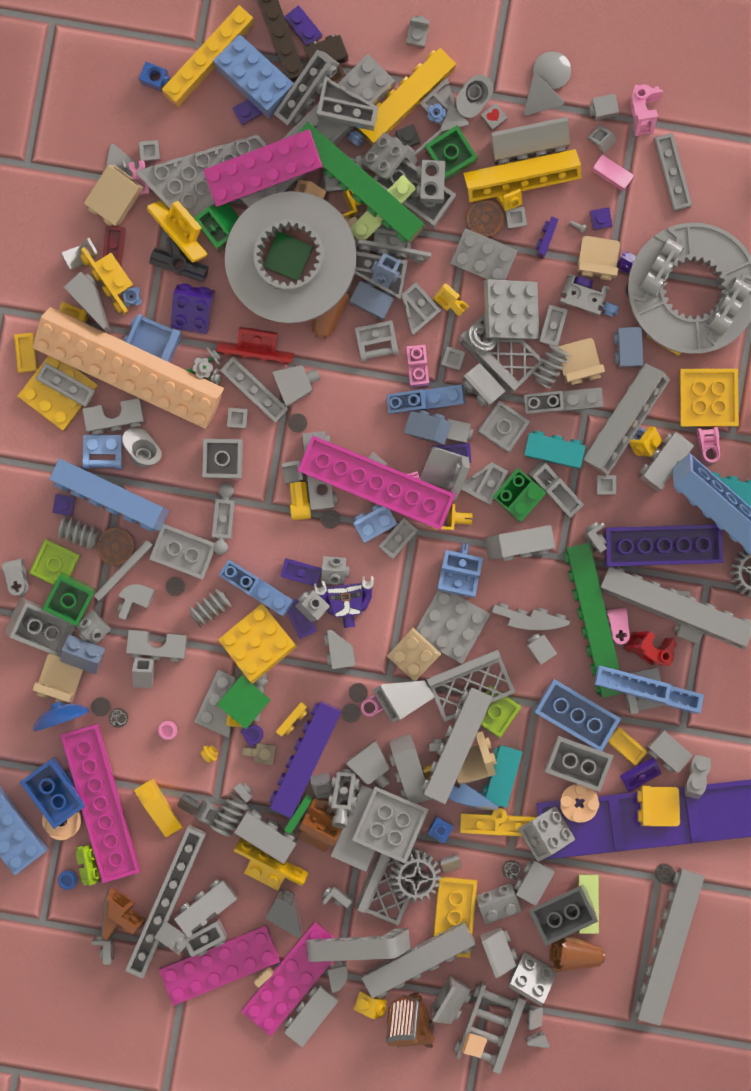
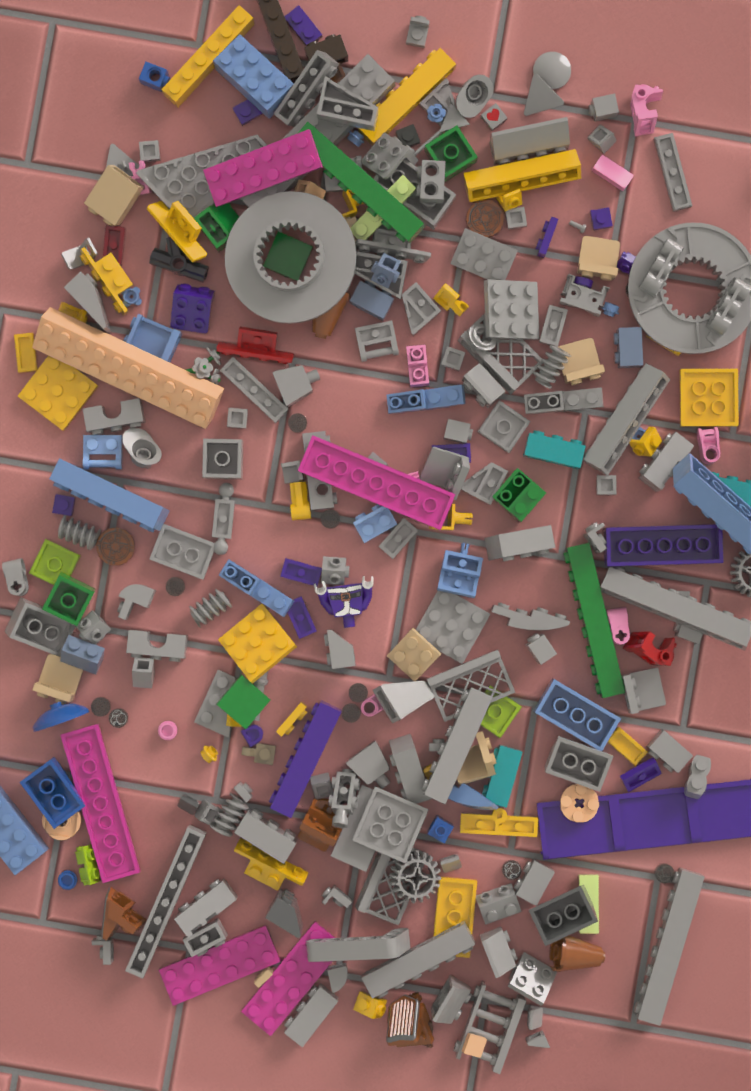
light grey tile [36,363,96,408] -> none
light grey tile [94,541,154,601] -> none
yellow slope [134,778,183,837] -> none
light grey brick [154,921,190,955] -> none
green tile [284,793,312,834] -> none
light grey brick [295,590,330,622] -> none
sand blue brick [404,410,451,445] -> none
light grey bracket [518,806,575,862] -> none
light grey slope [528,461,584,518] -> none
medium blue slope [594,665,704,714] -> none
yellow bracket [637,786,680,826] -> none

